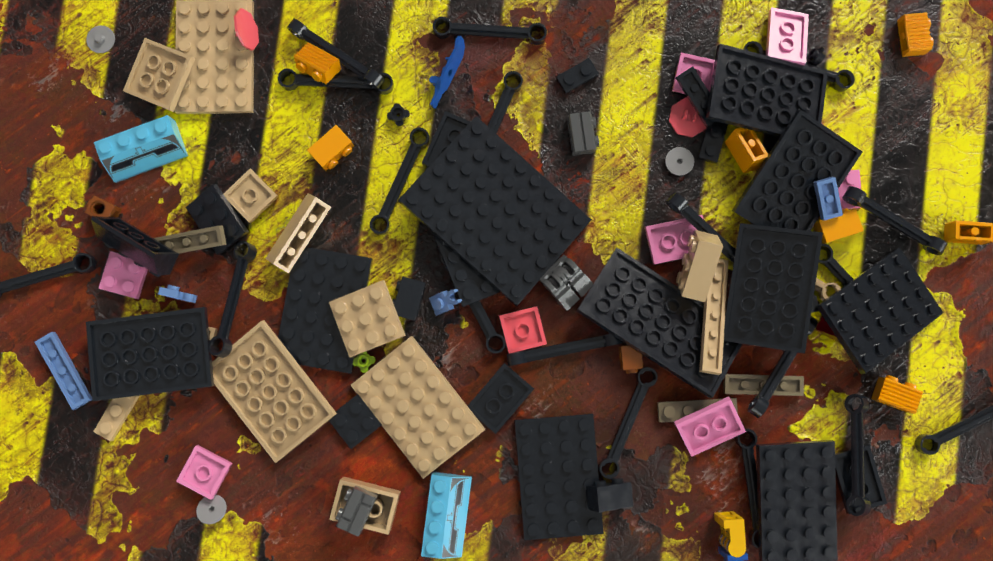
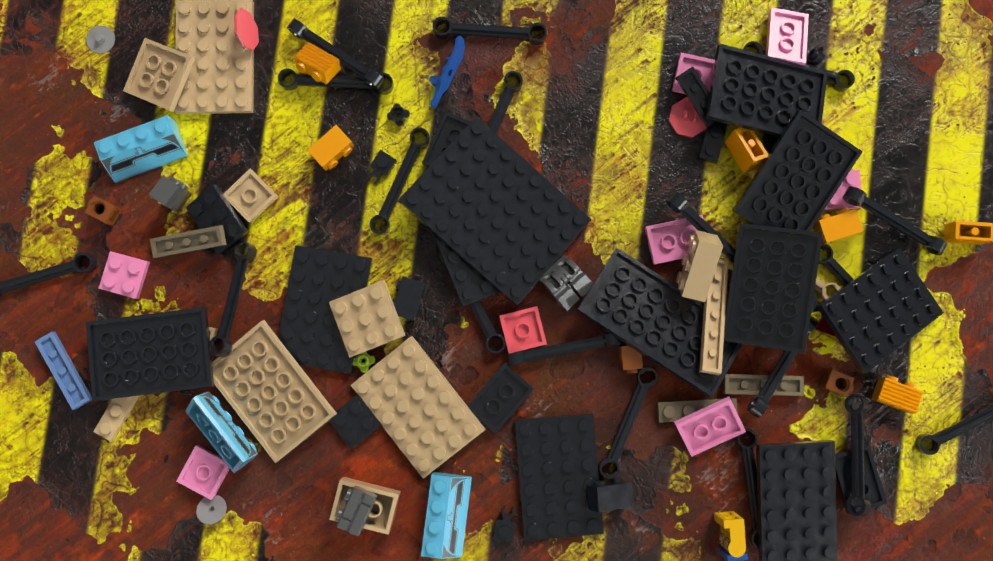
black slope [91,216,179,277] -> none
medium blue plate [158,285,197,303] -> none
tan brick [265,193,331,273] -> none
medium blue plate [429,289,462,316] -> none
black plate [556,58,599,95] -> none
dark grey brick [567,111,599,156] -> none
light grey piece [665,147,694,176] -> none
medium blue plate [813,177,843,221] -> none
light orange brick [897,12,934,57] -> none
none -> dark grey brick [149,175,192,212]
none -> medium azure slope [185,392,258,473]
none -> black plate [366,150,397,186]
none -> black plate [493,505,516,543]
none -> dark orange brick [819,369,855,397]

